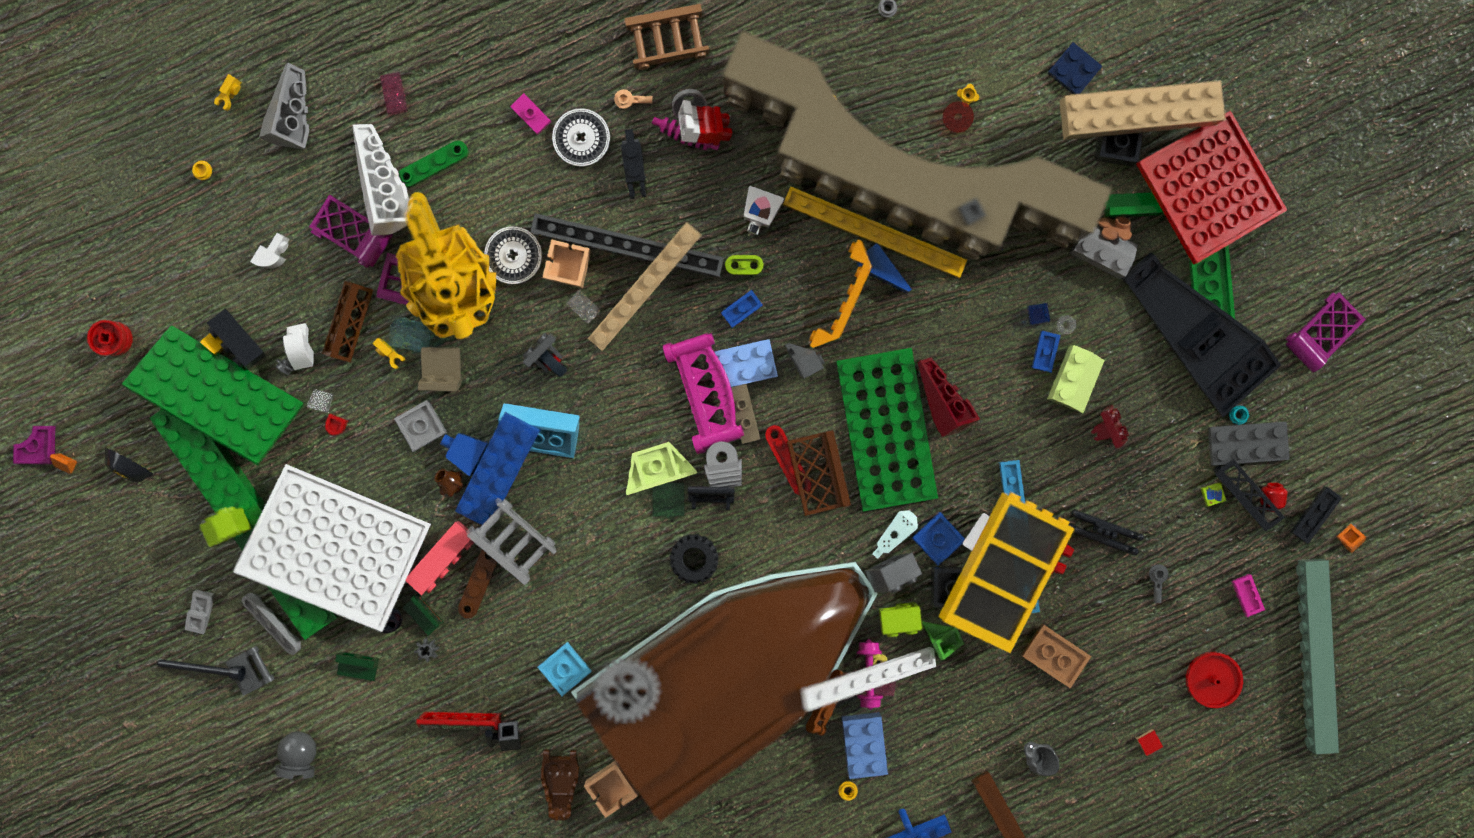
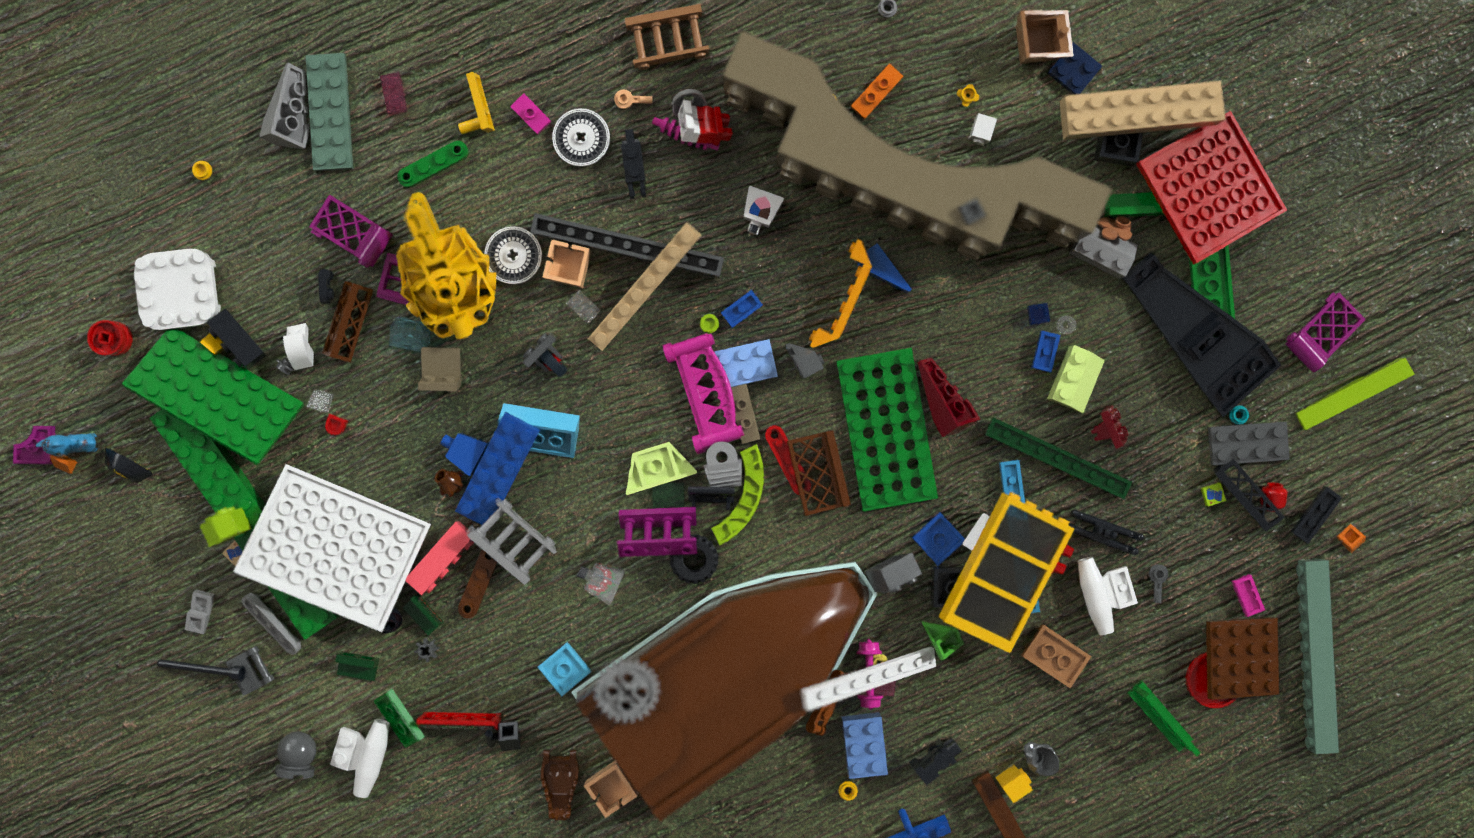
yellow plate [214,74,242,111] -> none
white brick [250,233,290,269] -> none
white wedge [353,124,409,235] -> none
yellow plate [373,338,405,369] -> none
light grey tile [394,400,447,452] -> none
lime plate [725,255,764,275] -> none
yellow plate [783,186,967,278] -> none
light aqua piece [872,510,918,559] -> none
lime brick [879,602,922,637] -> none
clear red piece [942,101,974,133] -> none
red tile [1136,729,1163,756] -> none
none -> dark azure animal [36,433,98,457]
none -> white plate [134,249,221,331]
none -> tile [222,541,243,567]
none -> sand green plate [306,53,353,171]
none -> black plate [318,269,334,304]
none -> white plate [330,719,390,798]
none -> green tile [374,689,425,748]
none -> yellow piece [458,72,495,134]
none -> clear torso [577,563,626,605]
none -> magenta fence [617,507,697,557]
none -> lime tile [700,314,719,334]
none -> lime tile [711,444,764,546]
none -> orange plate [851,63,903,120]
none -> black hips [909,737,962,786]
none -> white brick [969,113,997,146]
none -> dark green plate [984,417,1132,499]
none -> yellow brick [995,765,1033,803]
none -> medium nougat piece [1016,10,1073,64]
none -> white plate [1077,557,1138,635]
none -> green fence [1127,681,1201,757]
none -> reddish brown plate [1206,617,1279,700]
none -> lime slope [1295,358,1415,430]

